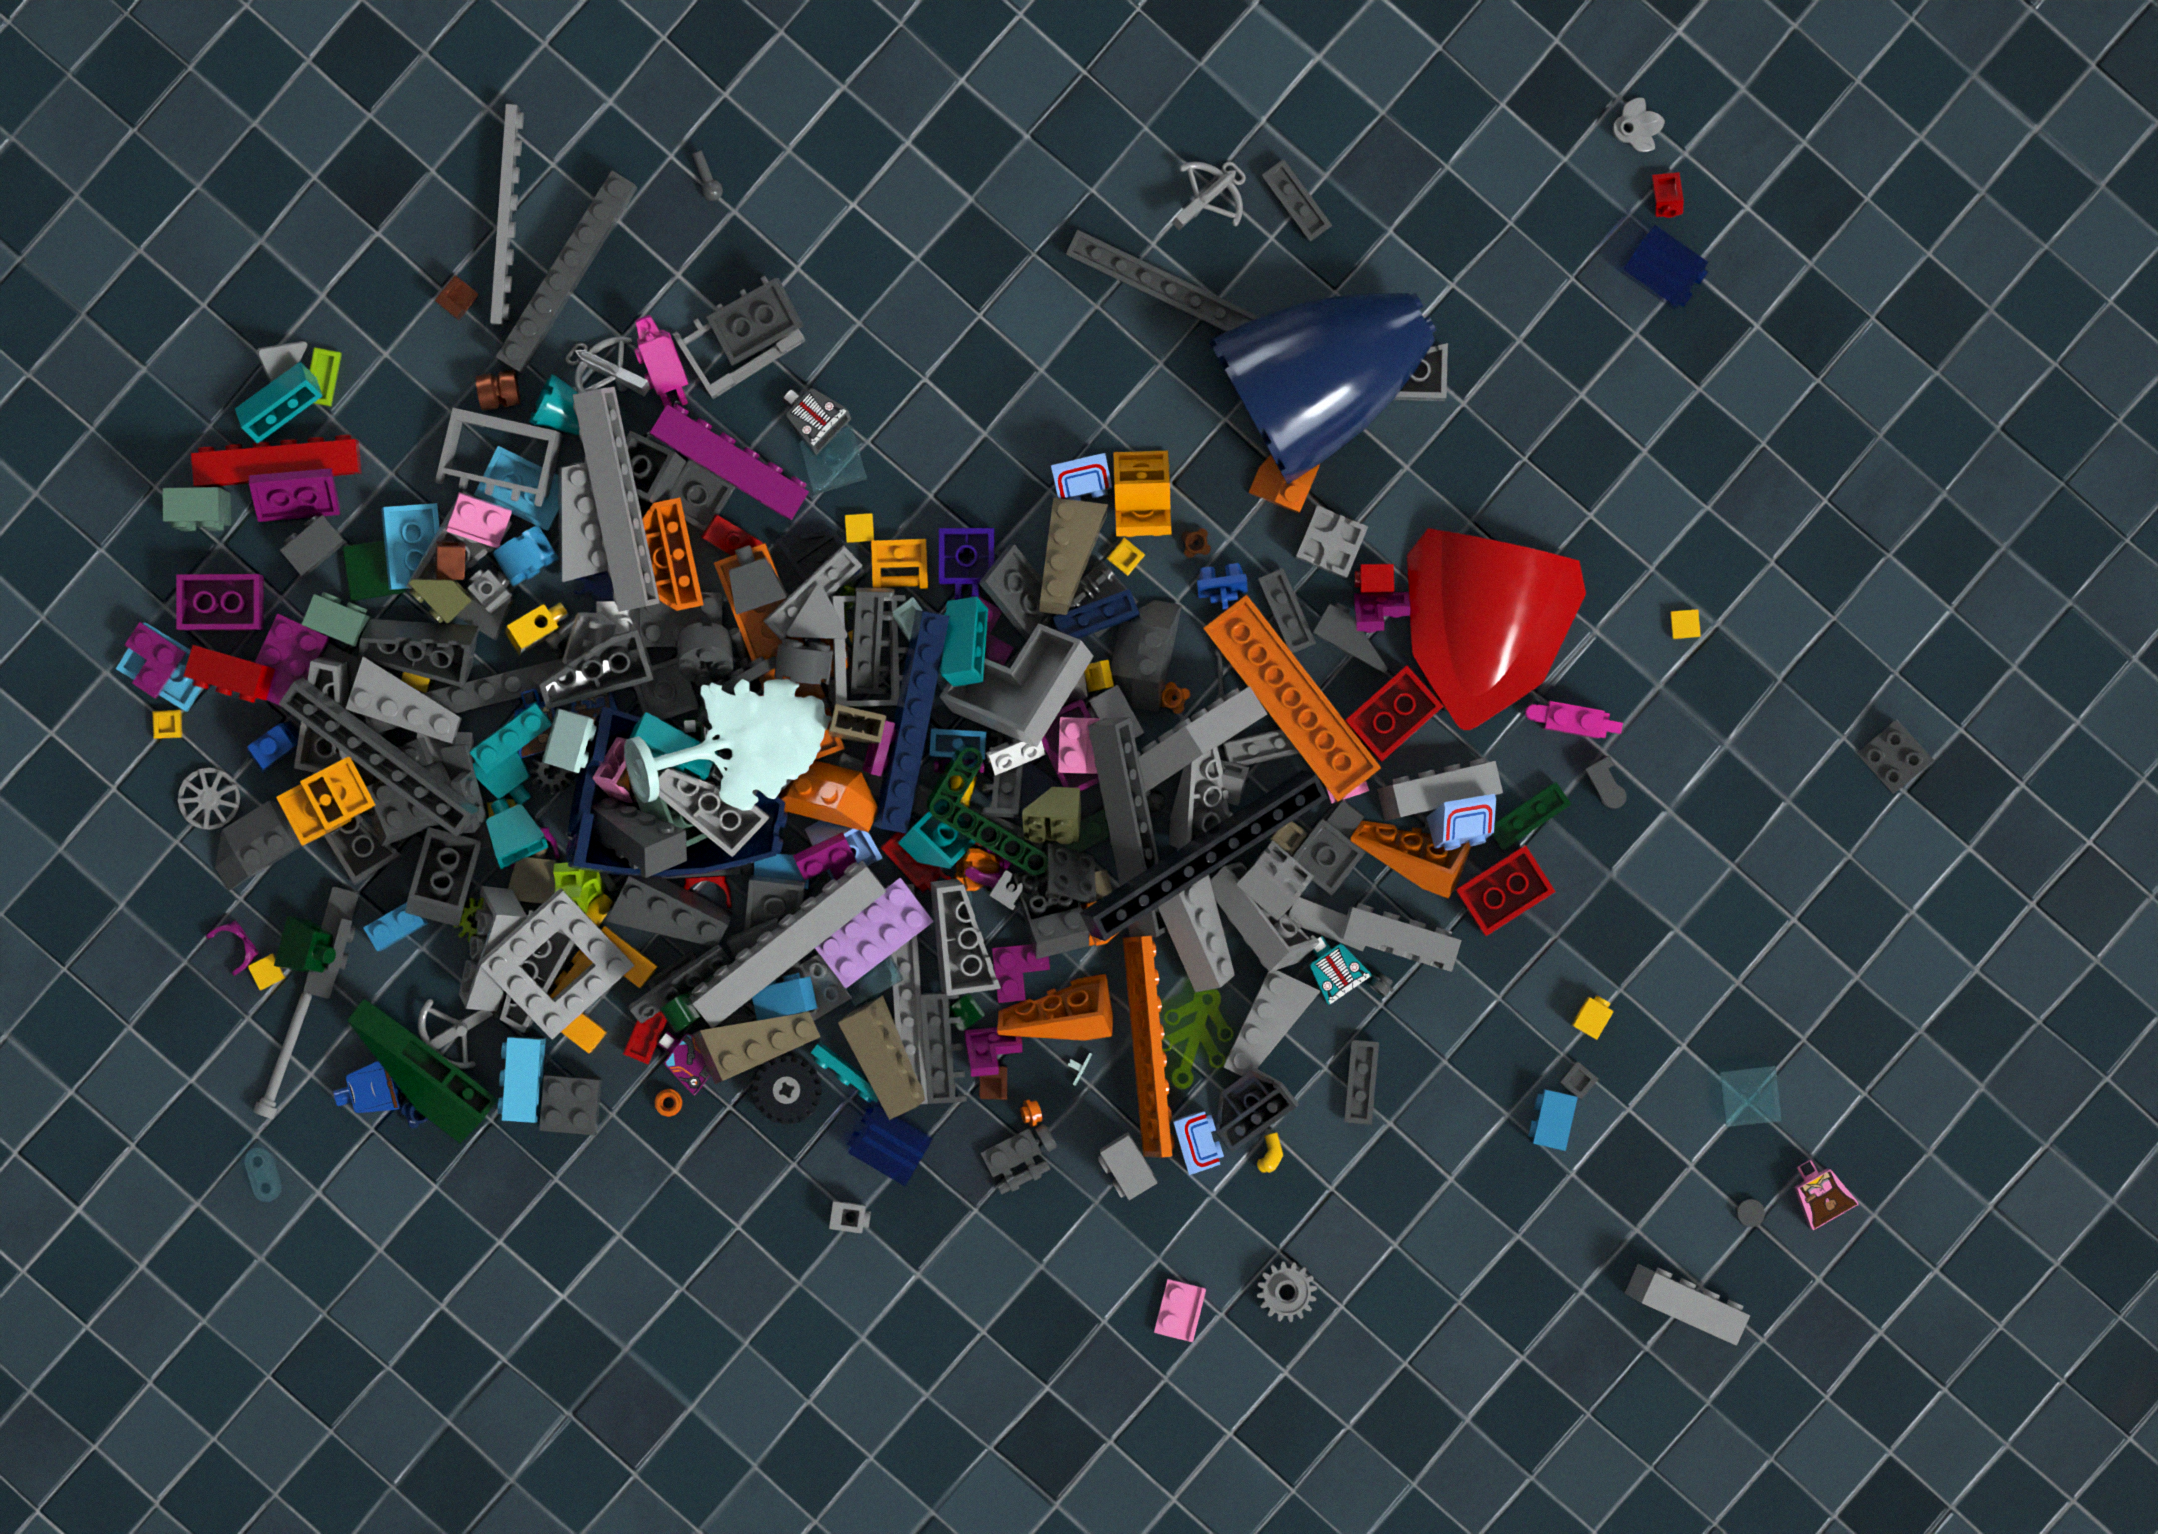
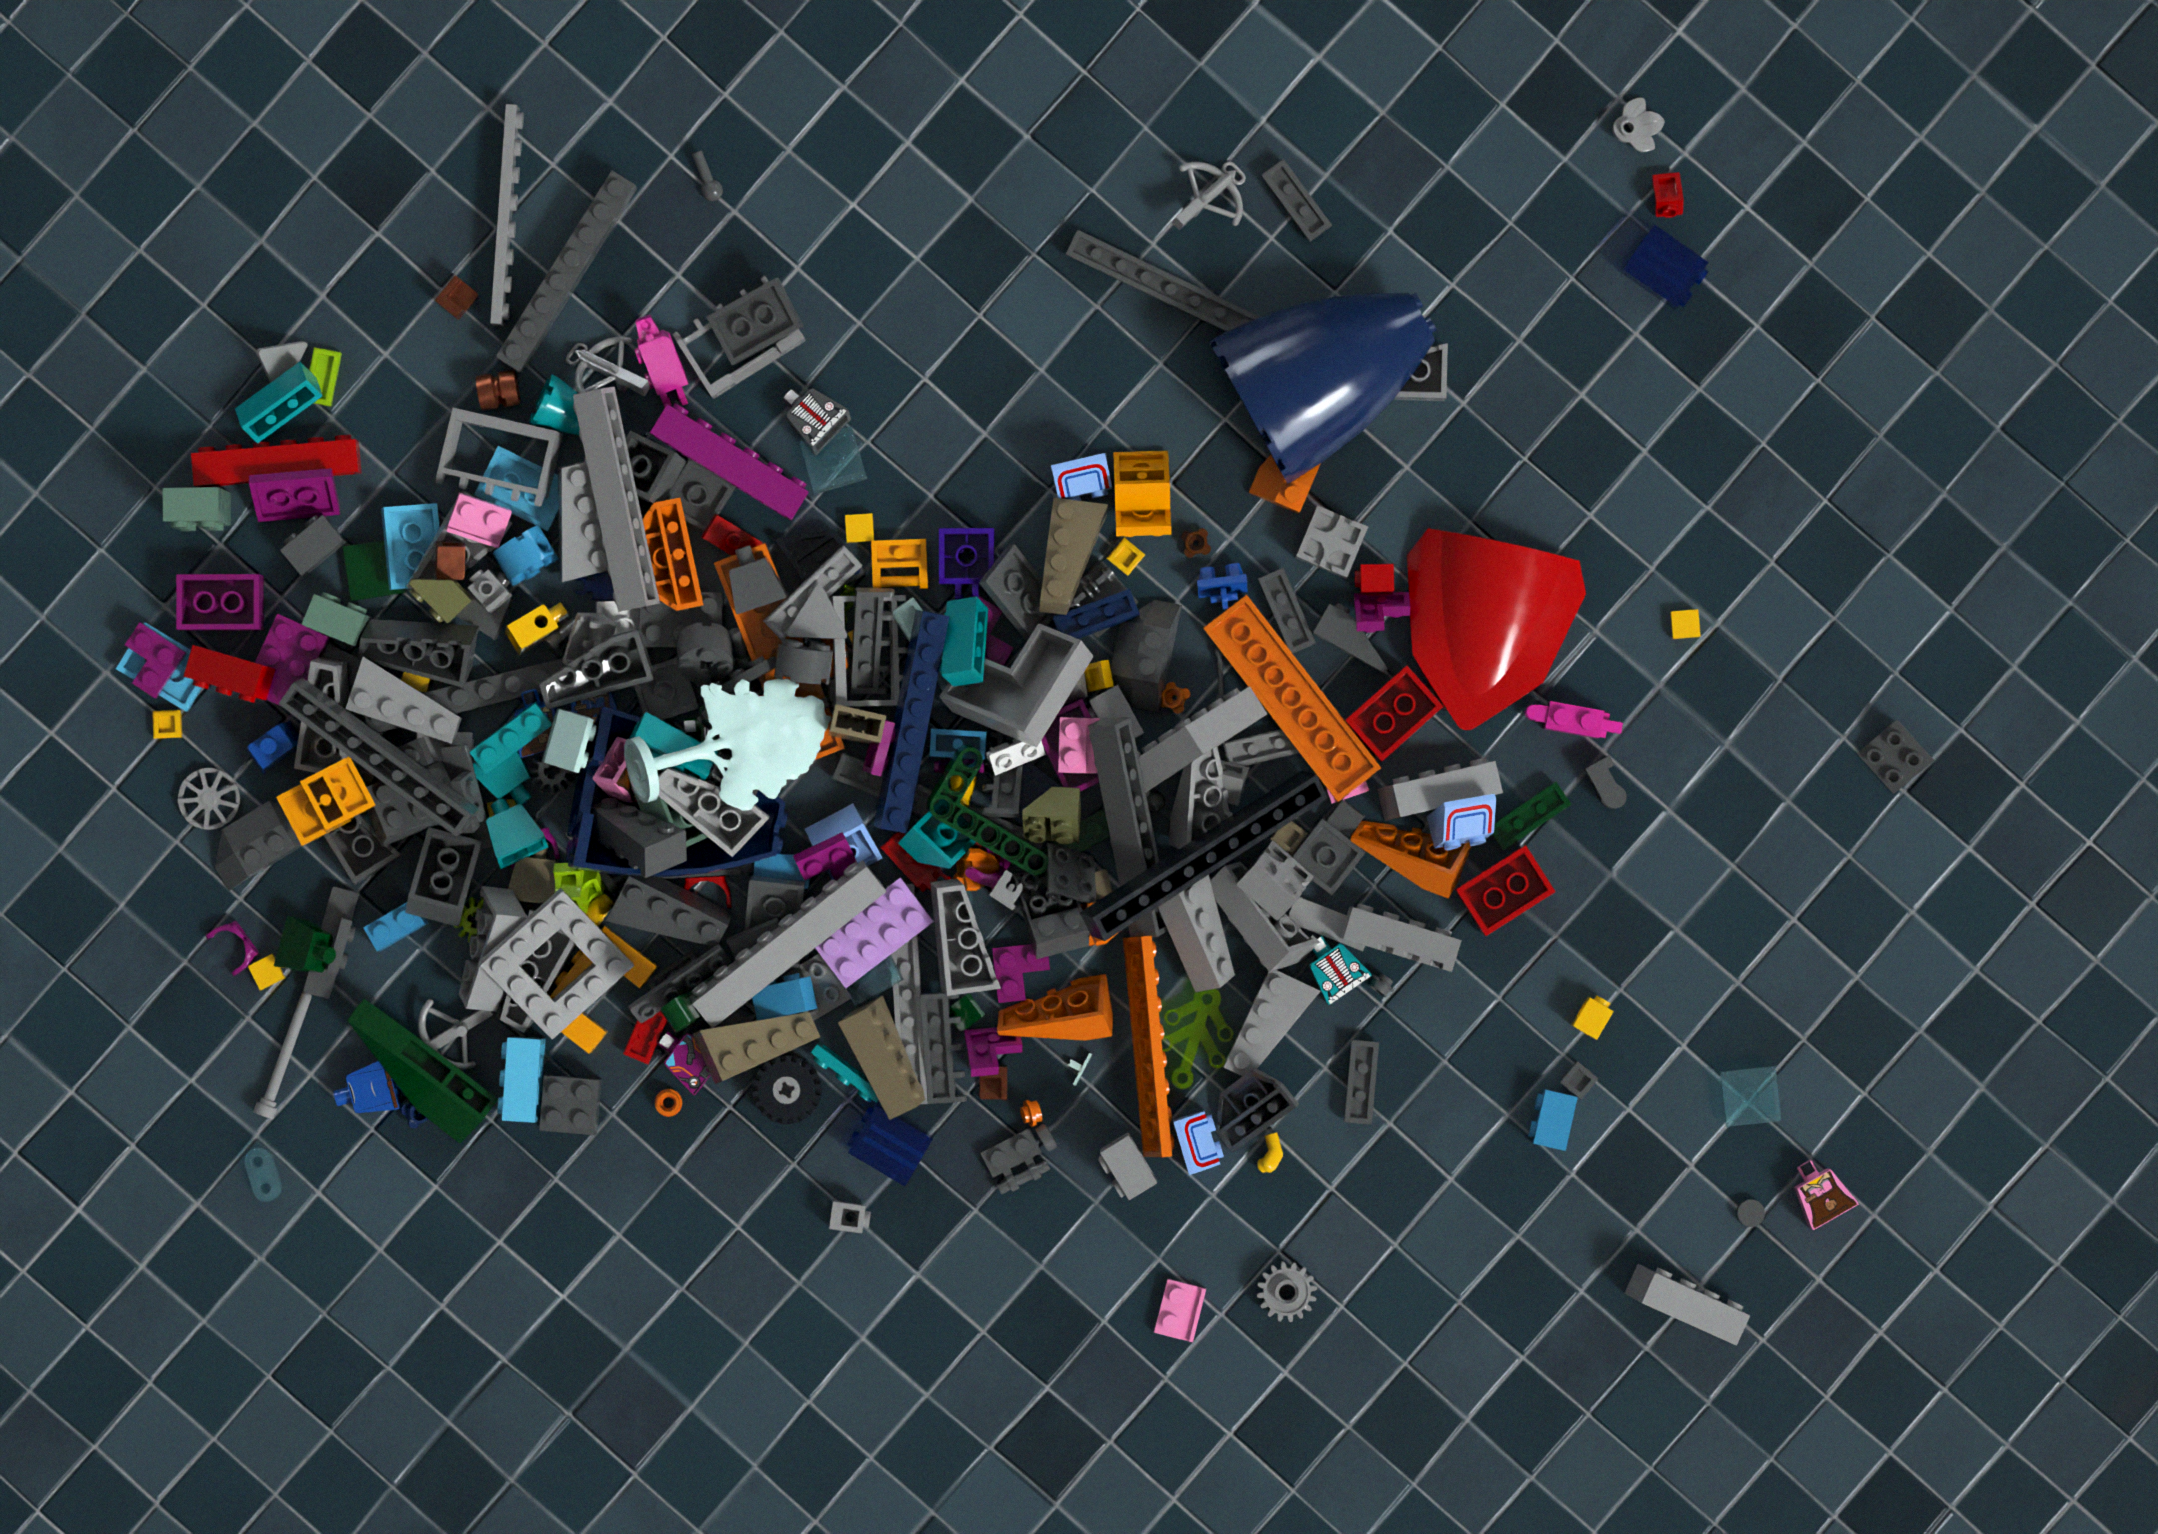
orange wedge [777,760,879,832] -> none

